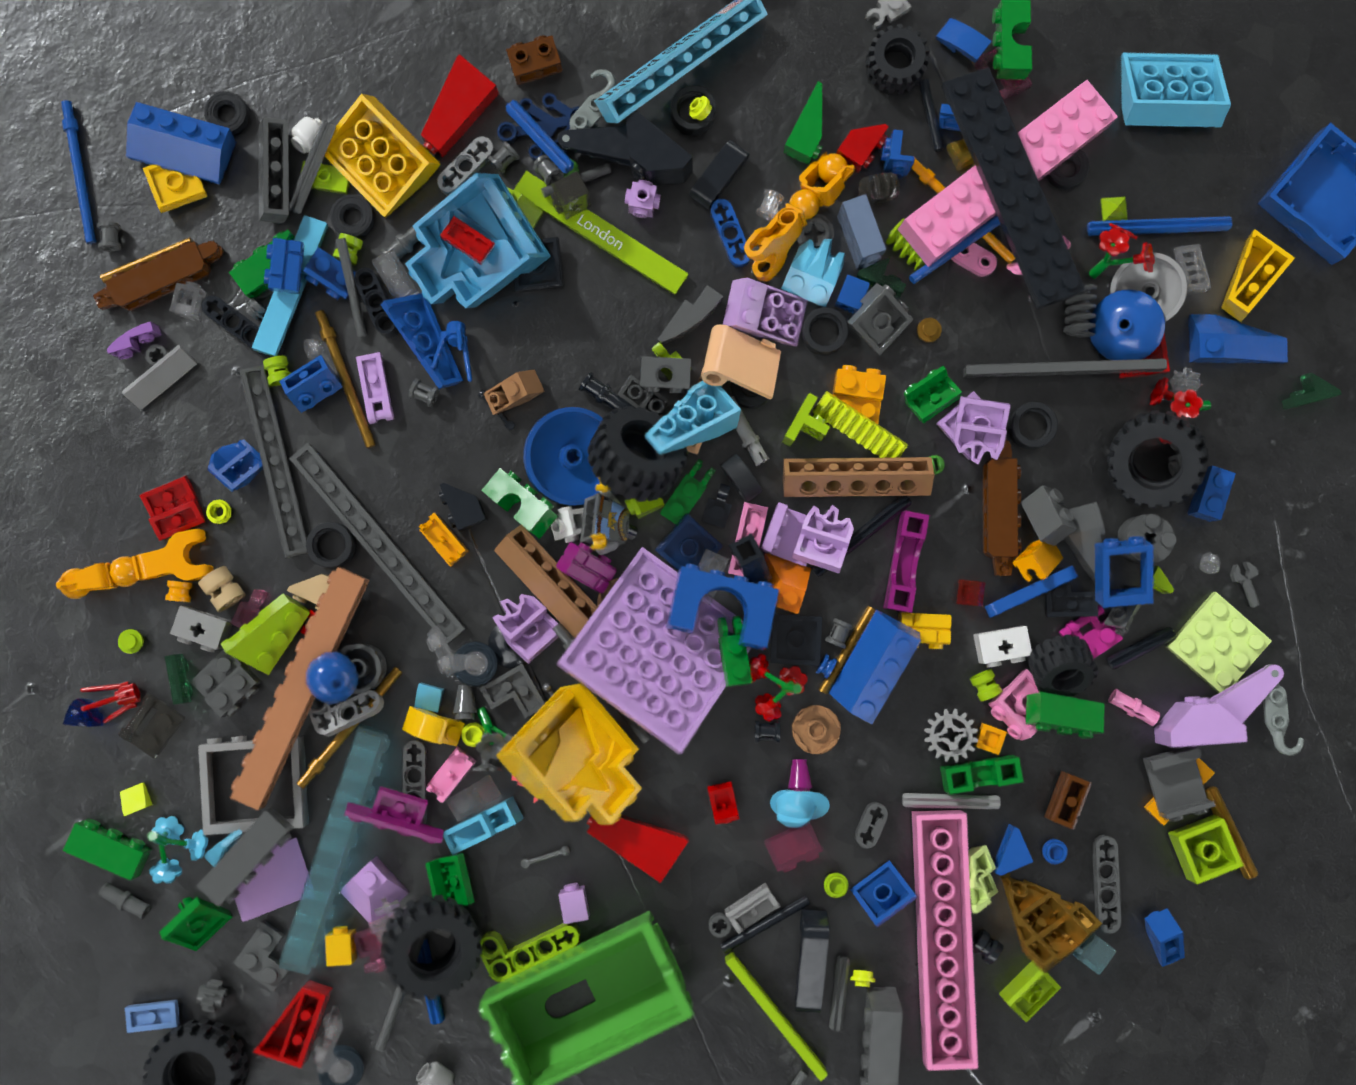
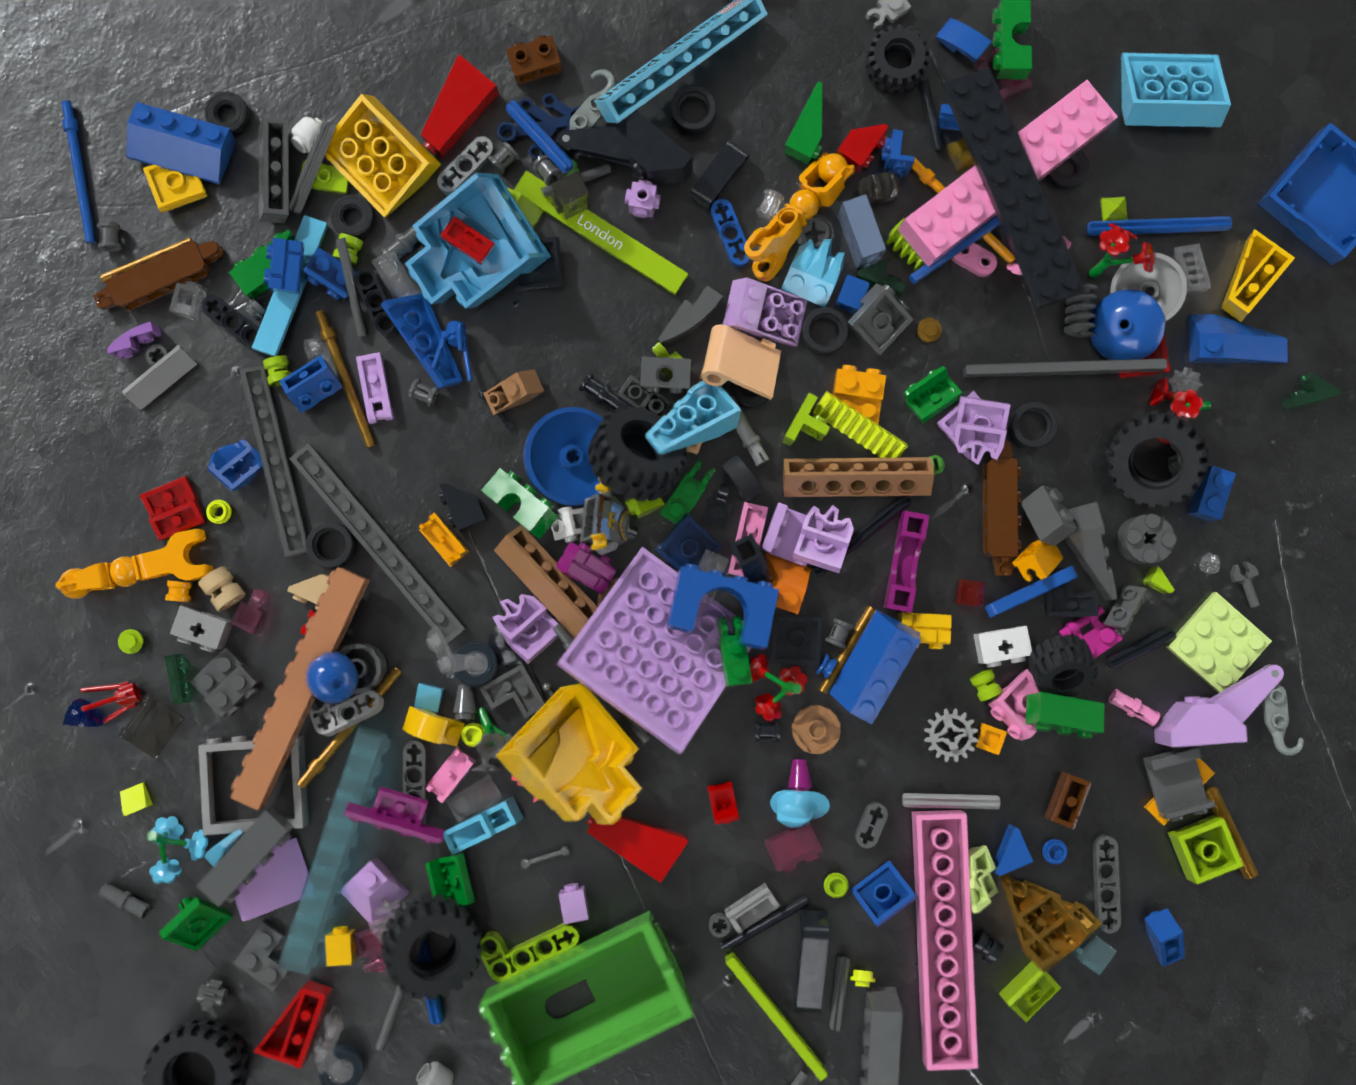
green brick [63,819,152,881] -> none
medium blue plate [125,999,180,1033] -> none
lime wedge [220,593,310,675] -> none
neon yellow plate [689,96,712,121] -> none
green arch [940,755,1023,794] -> none
blue window [1095,536,1153,608] -> none

